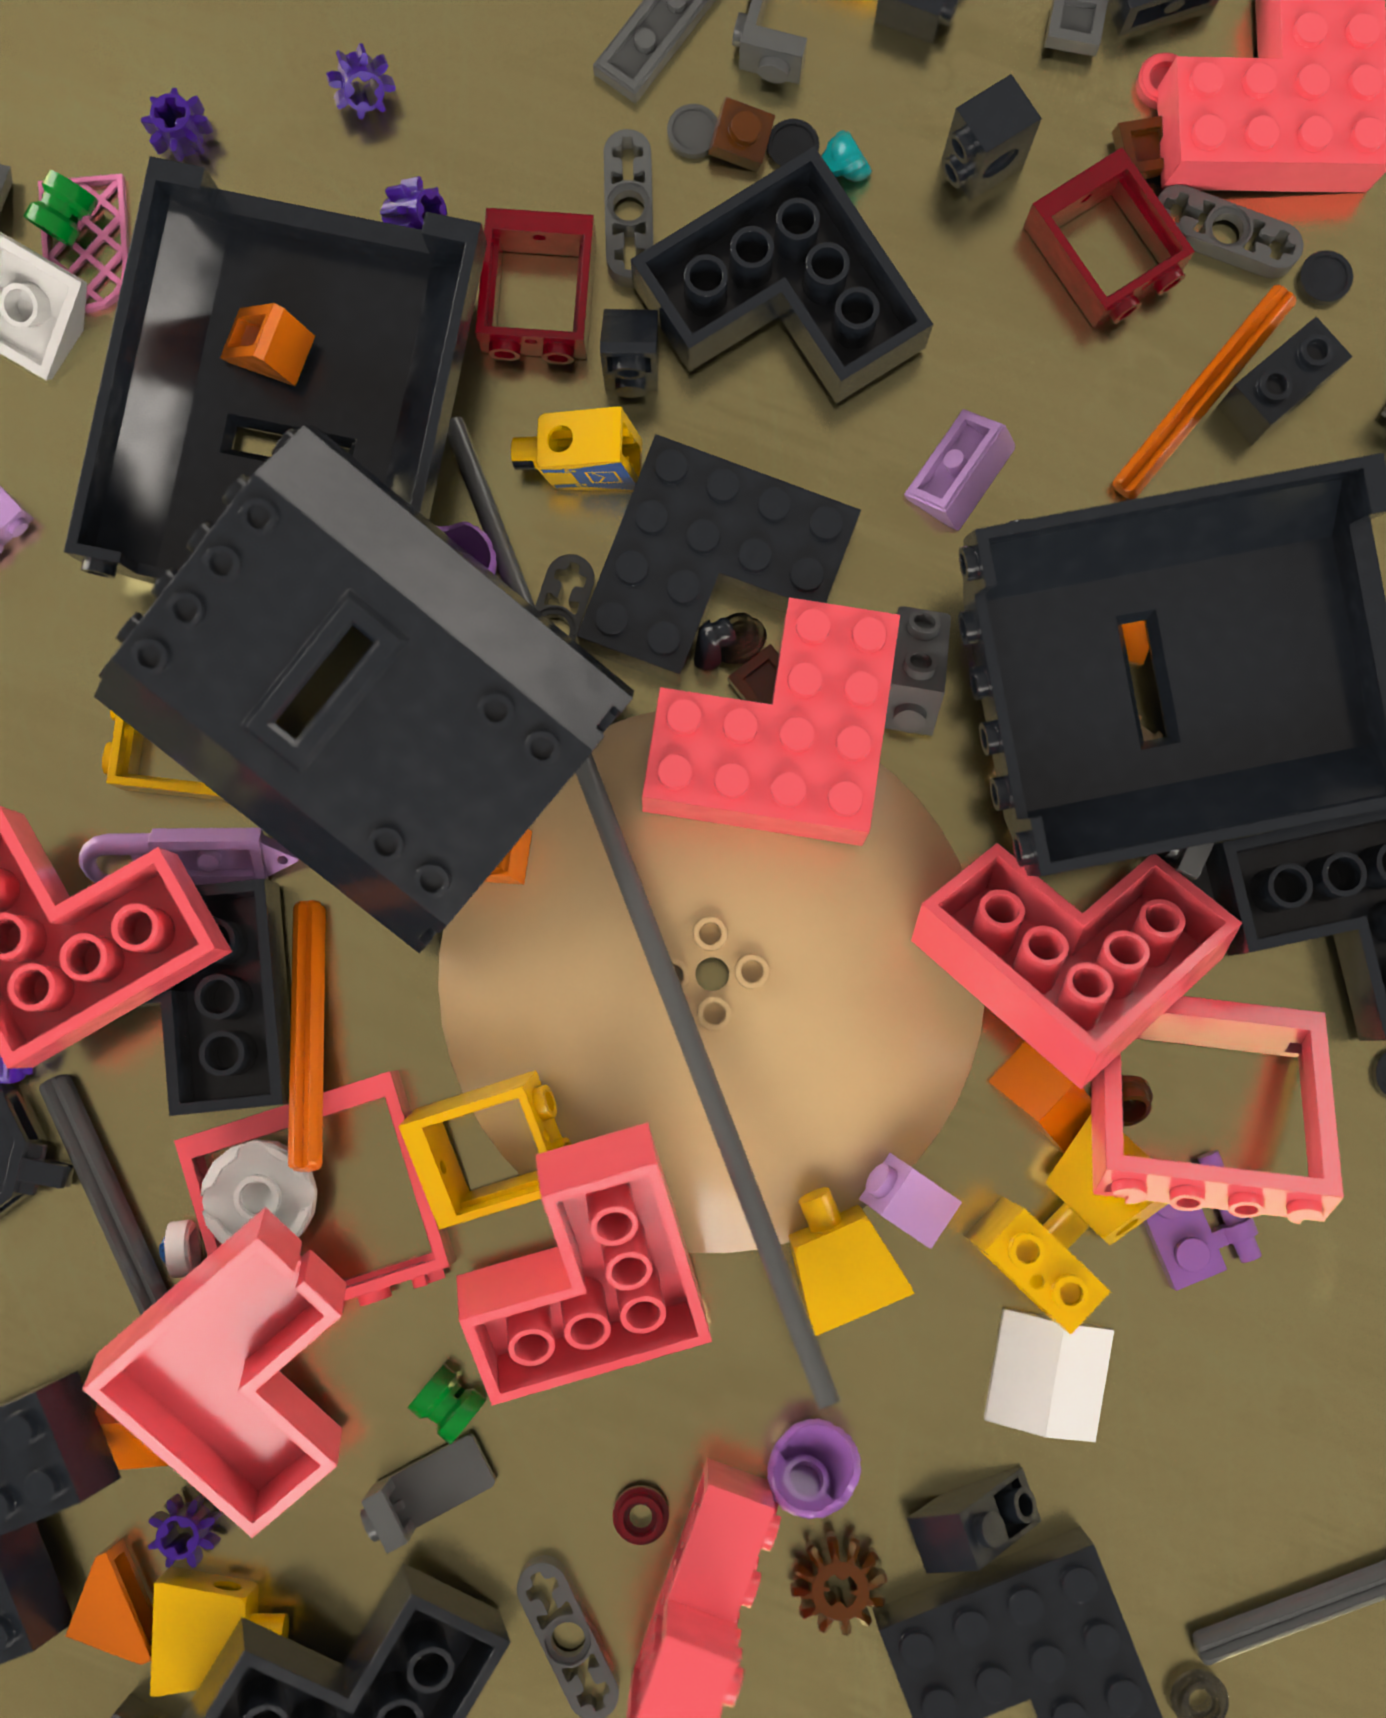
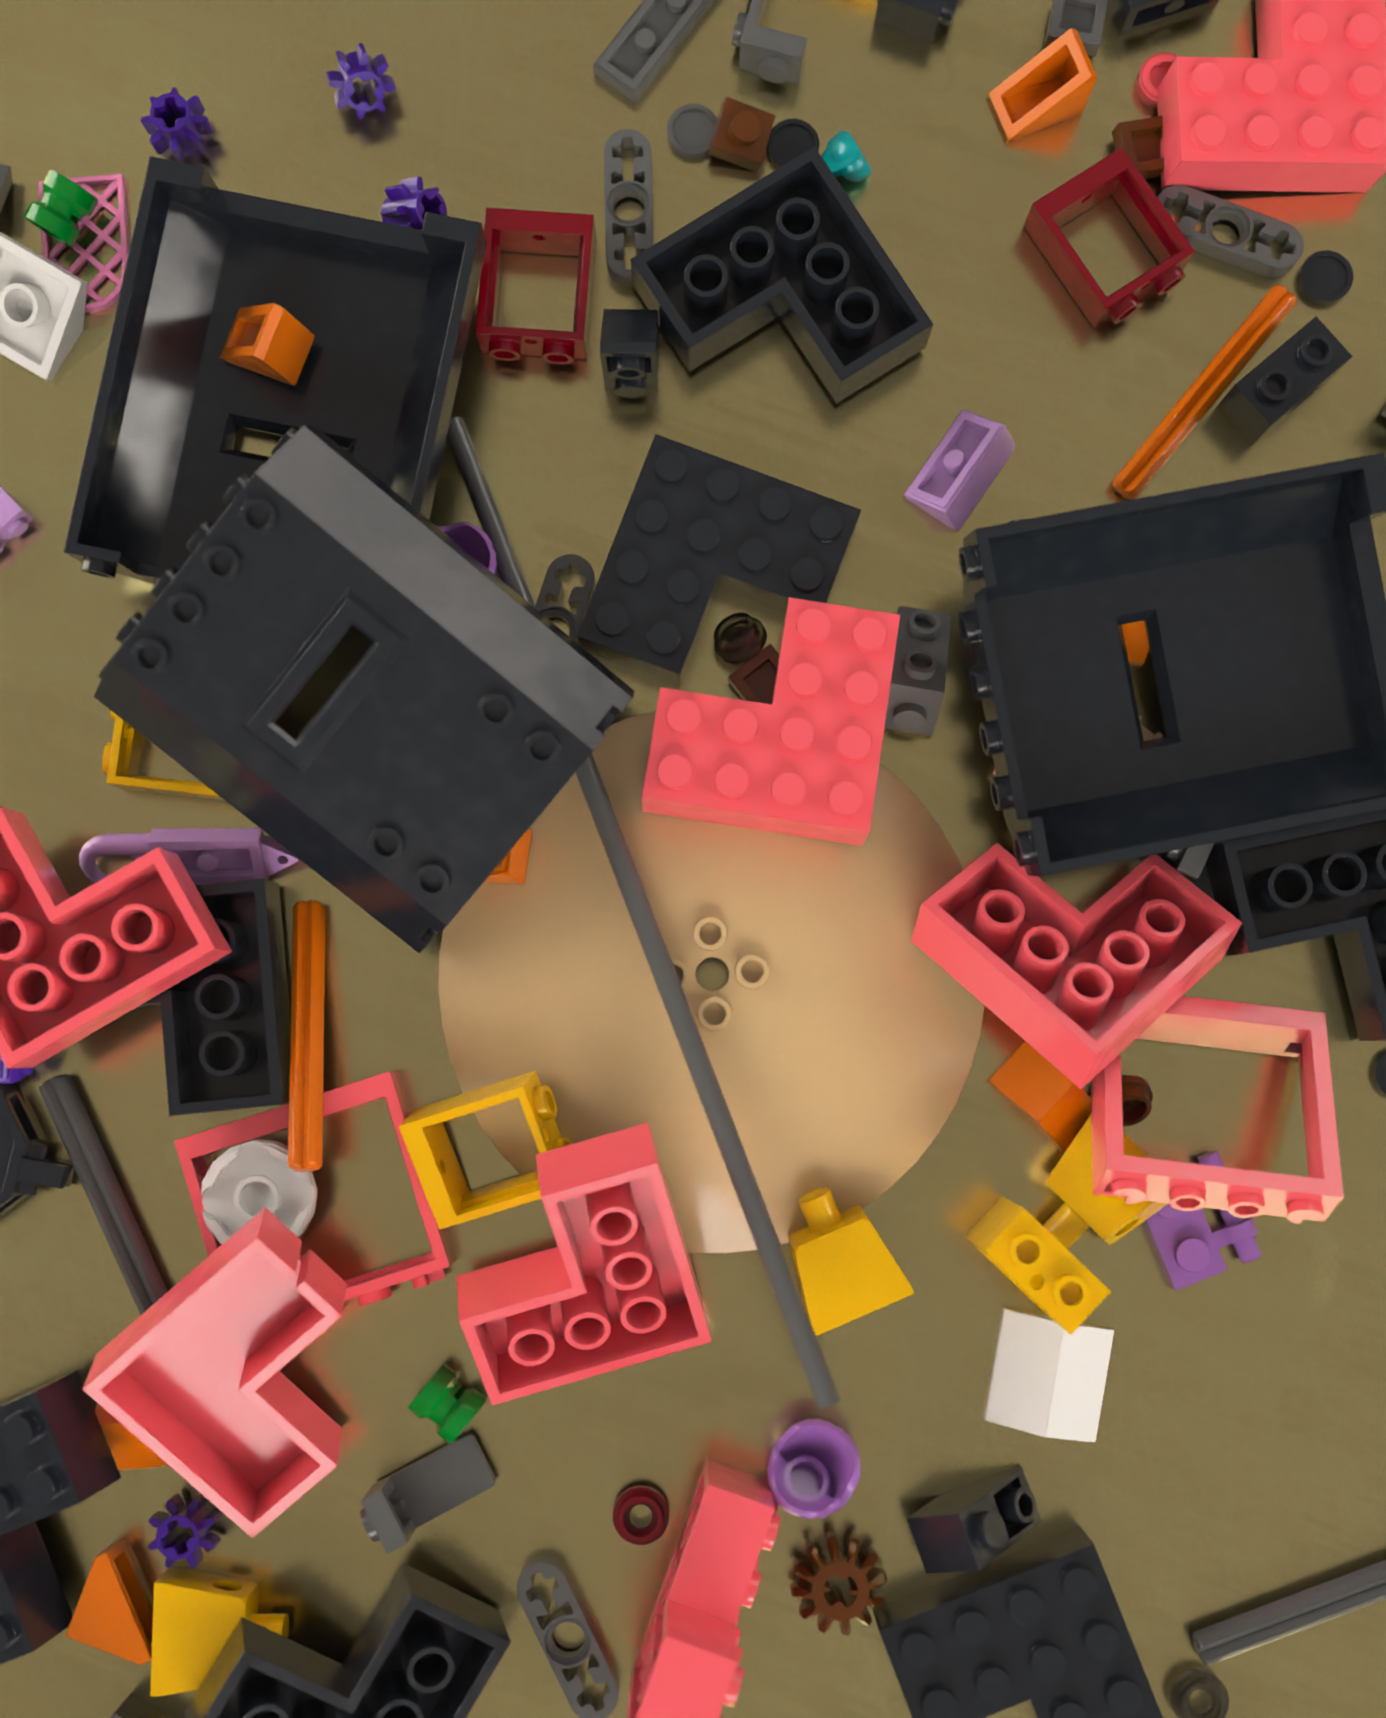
white tile [159,1220,202,1278] -> none
yellow torso [511,407,642,492] -> none
black arm [694,617,737,681] -> none
lavender brick [859,1153,962,1249] -> none
black brick [942,74,1042,201] -> none
none -> orange slope [988,28,1097,141]

